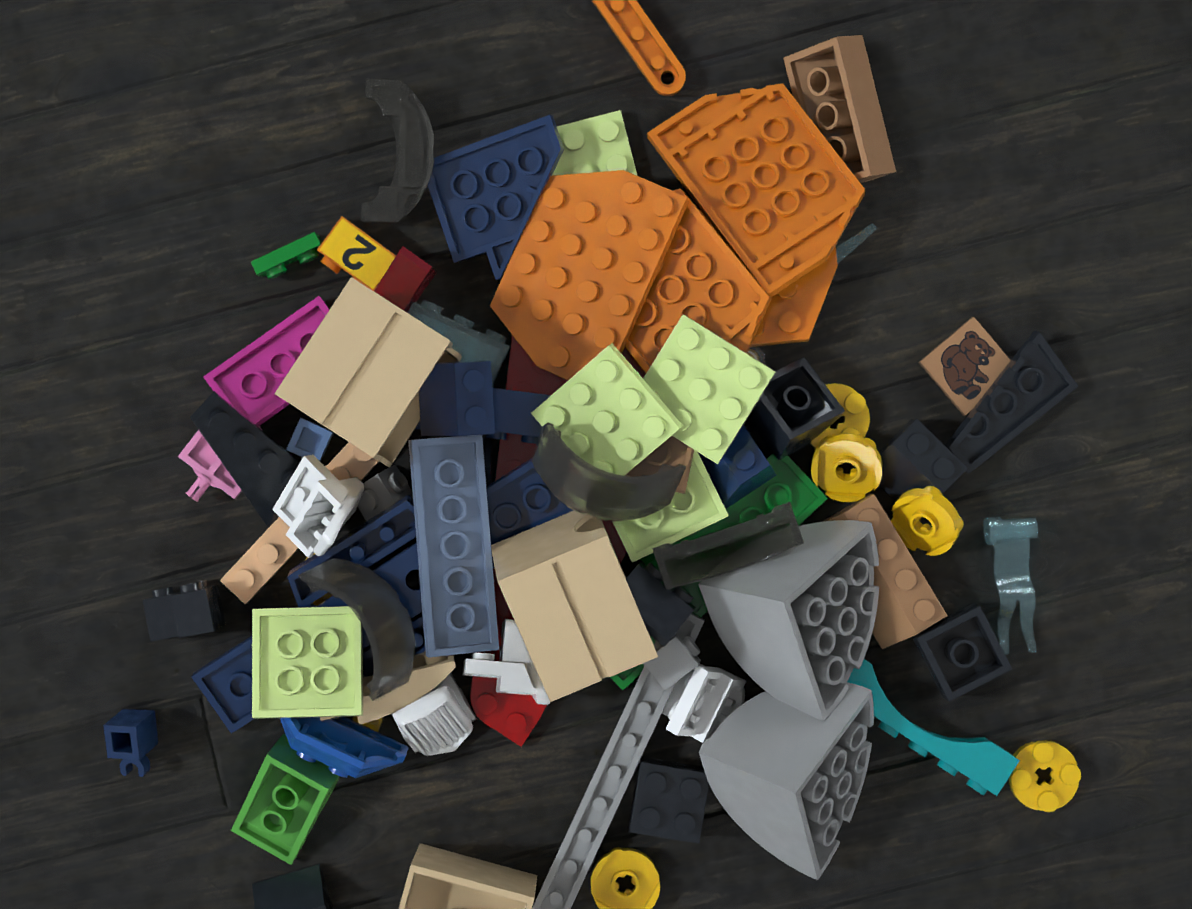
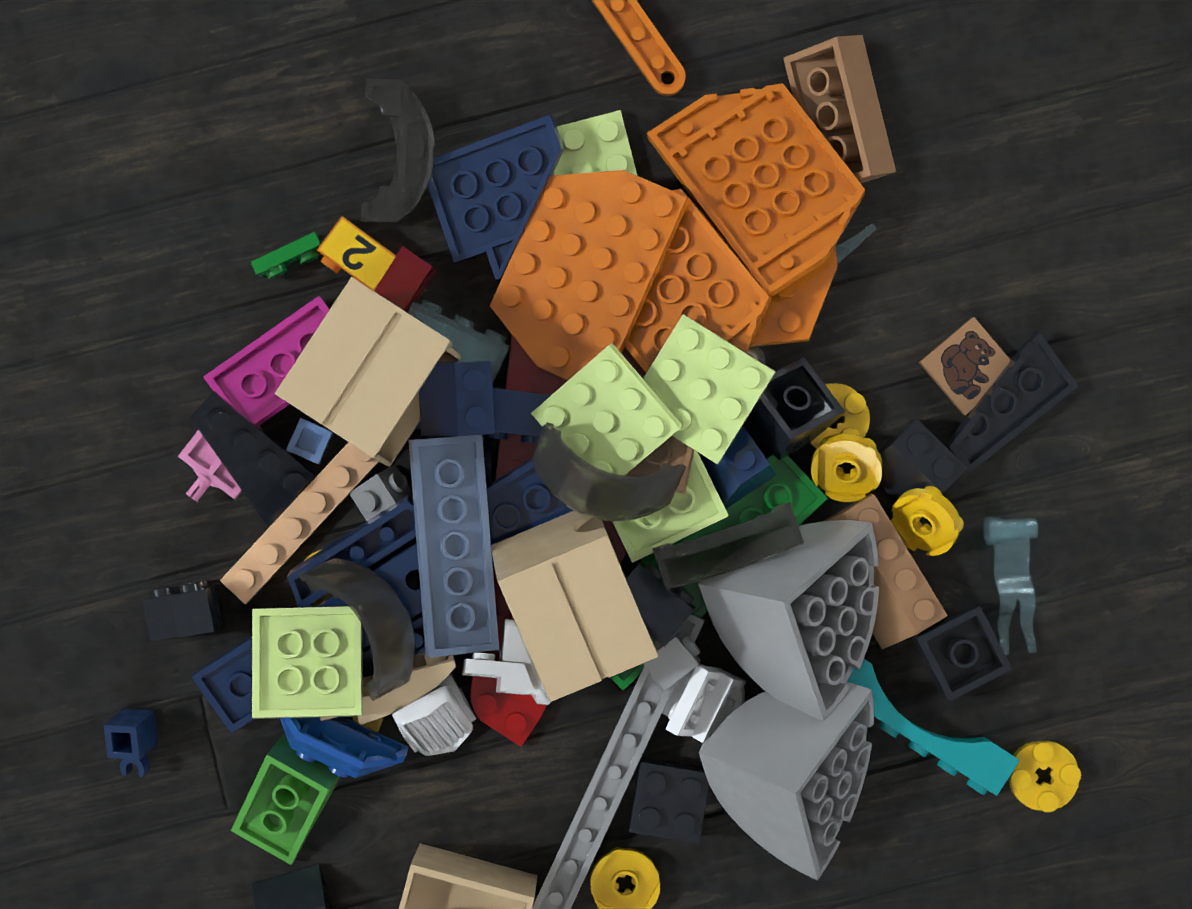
white piece [272,454,364,558] -> none

